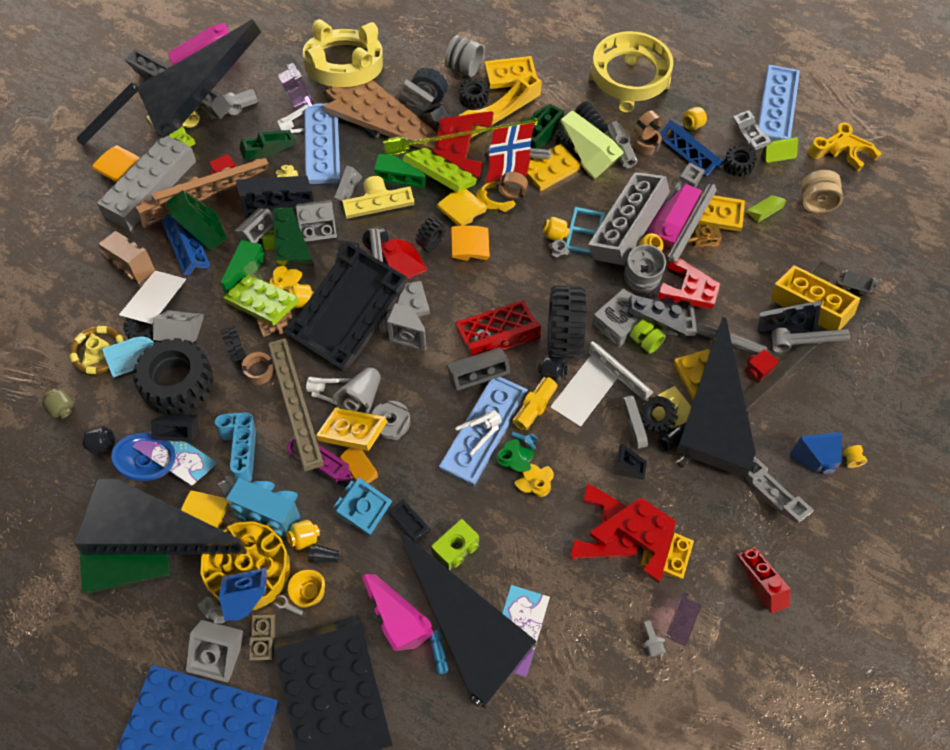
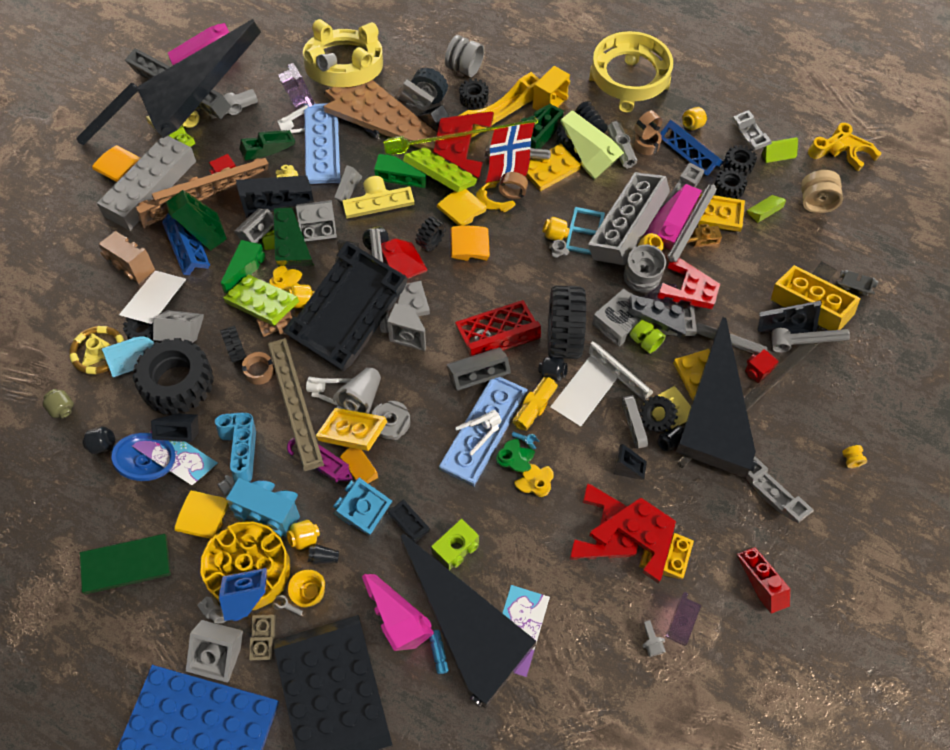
black slope [74,478,247,555] -> none
yellow plate [485,56,537,89] -> none
light blue tile [758,65,800,141] -> none
blue slope [790,432,842,474] -> none
none -> light grey piece [316,53,337,71]
none -> yellow container [533,66,570,110]
none -> black tyre [714,168,747,199]

